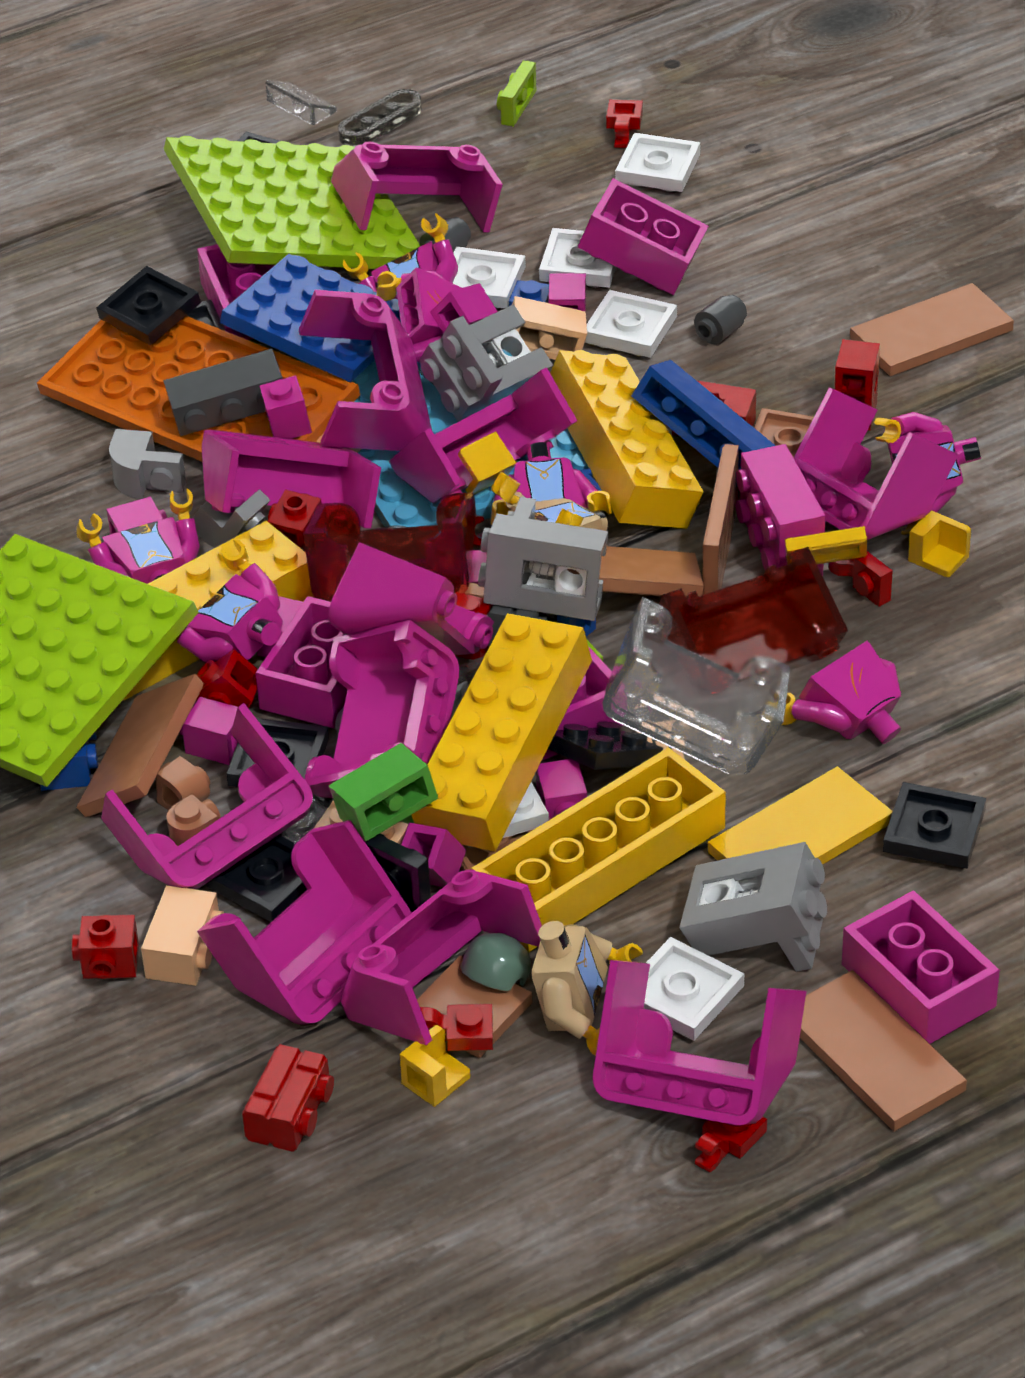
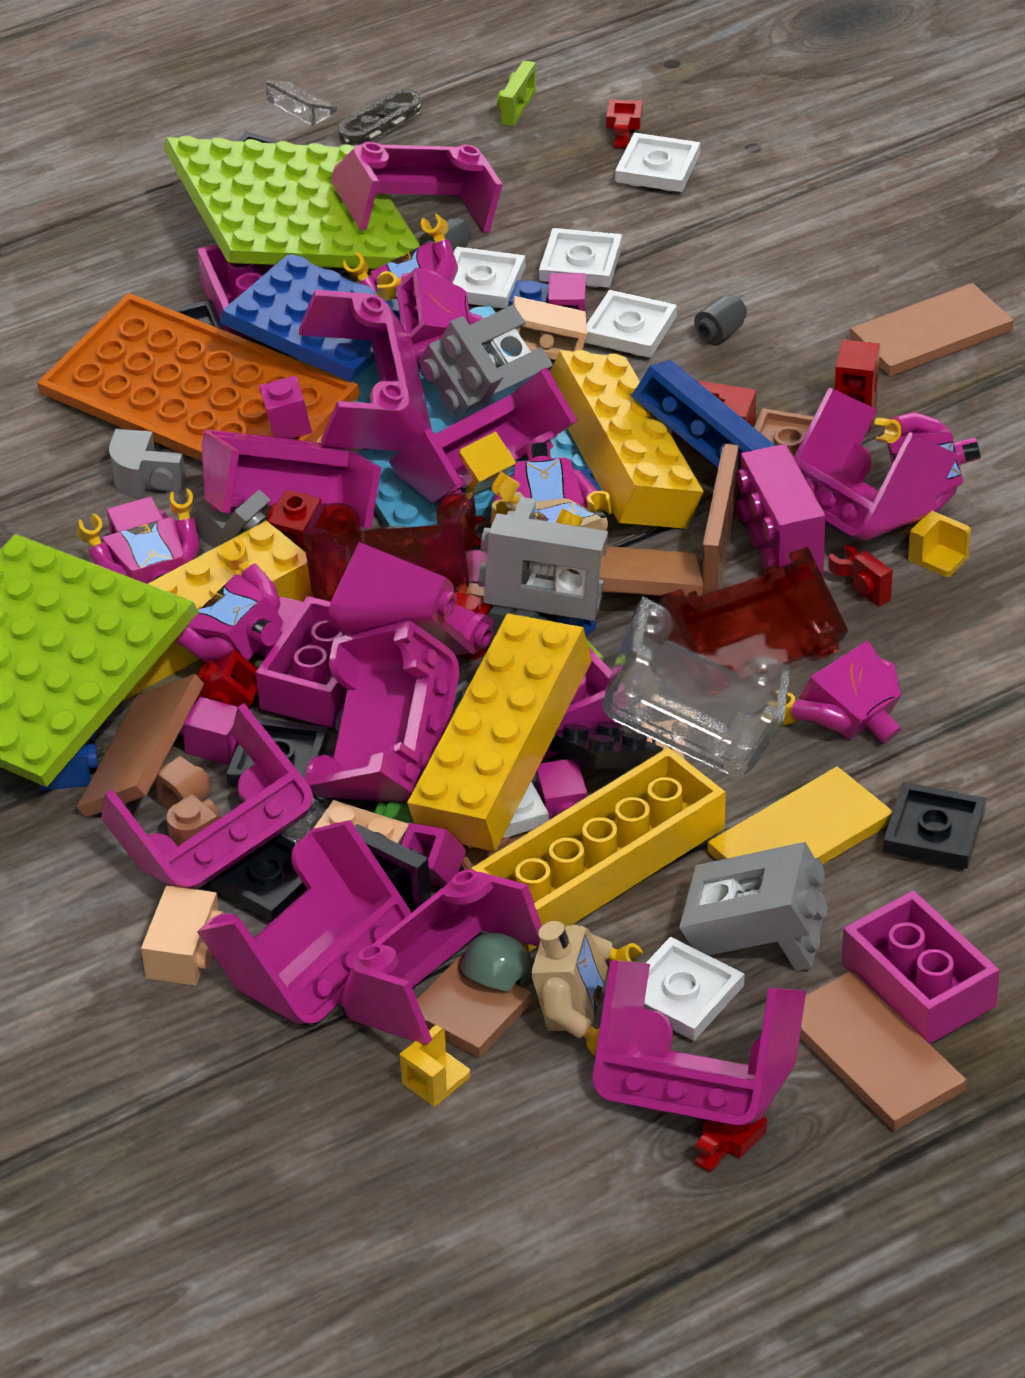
red brick [72,915,139,979] -> none
black plate [96,266,201,345] -> none
dark grey brick [163,348,283,437] -> none
red brick [242,1044,334,1152] -> none
bright green brick [328,743,438,842] -> none
red plate [420,1004,493,1051] -> none
dark pink brick [430,283,498,333] -> none
dark pink brick [578,178,709,295] -> none
yellow tile [785,526,867,569] -> none

